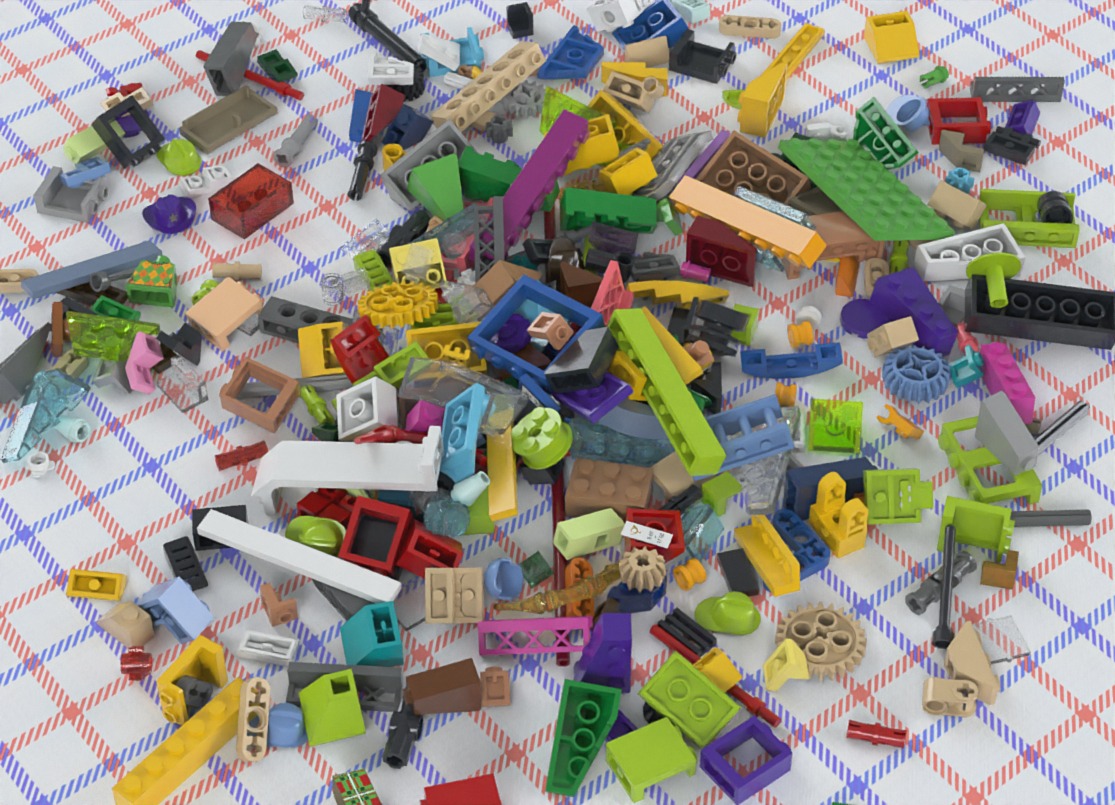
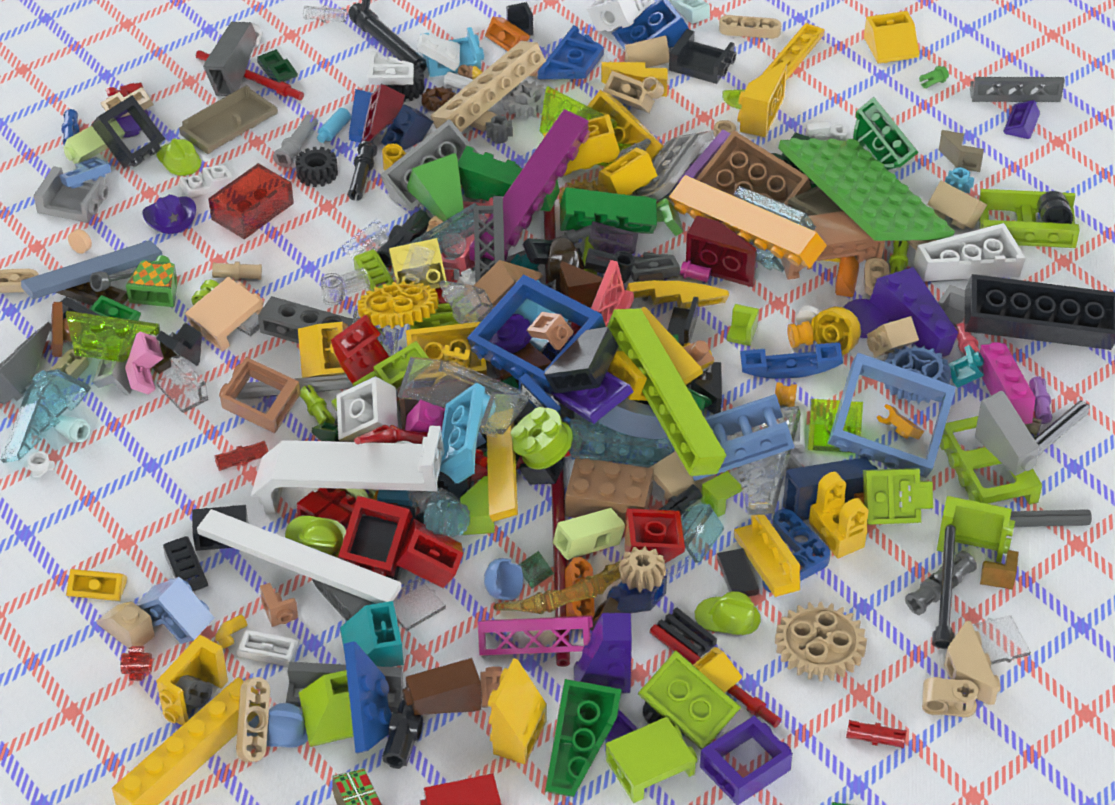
tan slope [425,567,484,624] -> none
light aqua cone [451,471,490,508] -> none
white sticker [621,521,673,549] -> none
light orange wheel [673,558,707,591] -> none
black wheel [686,300,749,357] -> none
light yellow slope [762,638,809,691] -> none
medium blue piece [886,95,930,131] -> none
red window [927,97,991,145] -> none
lime piece [966,252,1021,308] -> none
black plate [984,126,1041,165] -> none
none -> blue pin [61,109,80,145]
none -> light nougat tile [68,229,92,254]
none -> yellow arm [215,614,247,649]
none -> black tyre [295,147,338,187]
none -> medium azure cylinder [317,108,351,143]
none -> blue wing [344,641,392,754]
none -> reddish brown gear [421,85,456,112]
none -> orange slope [485,16,530,51]
none -> yellow slope [488,658,547,765]
none -> tan tile [713,120,736,138]
none -> yellow cylinder [811,306,861,356]
none -> medium blue window [827,353,956,478]
none -> medium lavender pin [1029,376,1053,424]

